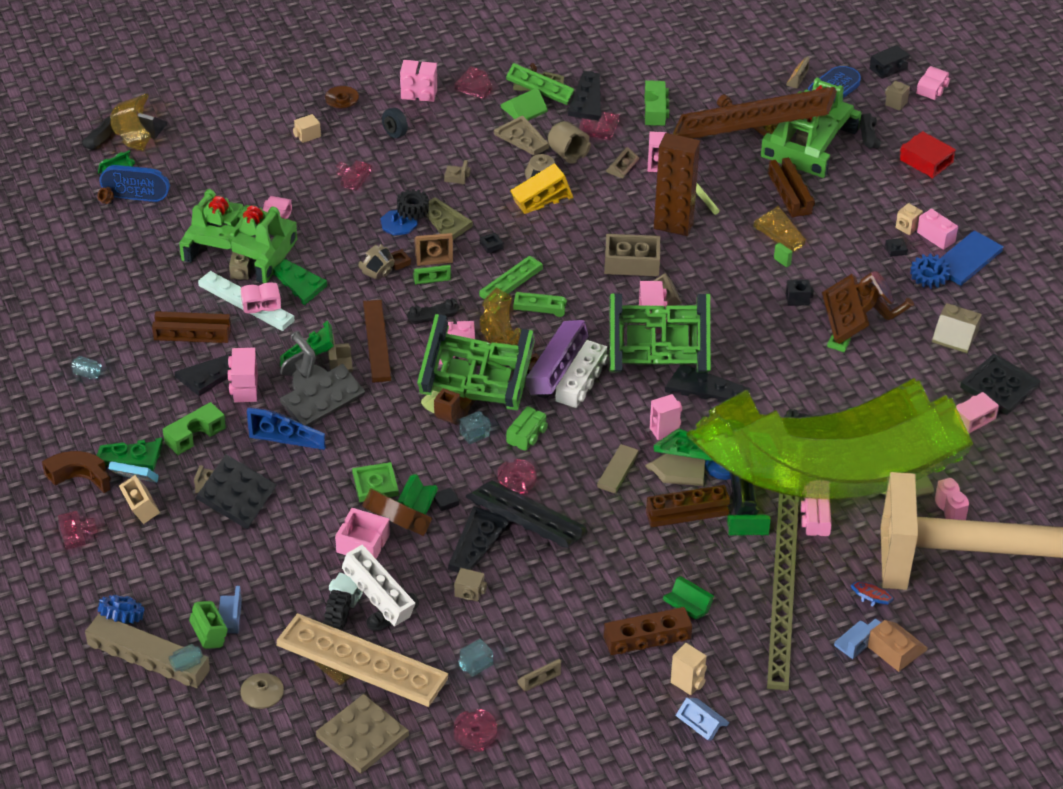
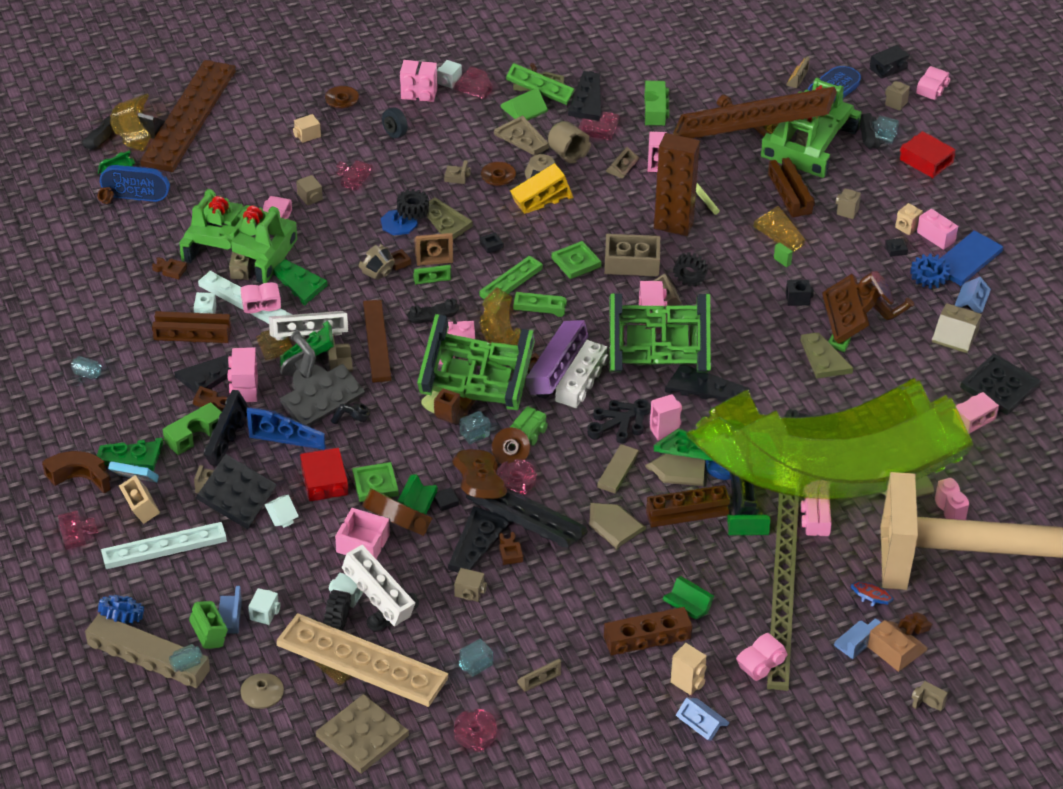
none -> light aqua plate [101,522,227,569]
none -> reddish brown plate [140,60,236,172]
none -> reddish brown plate [152,257,187,279]
none -> reddish brown plate [193,386,228,412]
none -> light aqua brick [194,292,217,314]
none -> black wing [204,390,249,466]
none -> light aqua brick [248,588,281,625]
none -> clear yellow piece [256,330,292,361]
none -> light aqua brick [265,495,298,528]
none -> white brick [269,311,348,340]
none -> dark tan brick [296,175,323,206]
none -> red brick [300,448,348,501]
none -> black plate [331,403,370,424]
none -> light aqua brick [437,60,462,88]
none -> reddish brown plate [452,449,507,499]
none -> reddish brown dish [481,162,516,186]
none -> reddish brown dish [492,427,531,467]
none -> reddish brown plate [499,532,523,565]
none -> bright green plate [551,241,601,279]
none -> black plant [587,399,651,443]
none -> dark tan tile [589,503,646,549]
none -> black tyre [673,252,708,287]
none -> bright pink brick [736,633,788,681]
none -> olive wing [800,332,853,379]
none -> dark tan brick [836,188,861,219]
none -> clear light blue brick [872,115,899,144]
none -> reddish brown plate [897,612,933,635]
none -> dark tan bracket [911,681,948,711]
none -> medium blue panel [955,277,991,313]

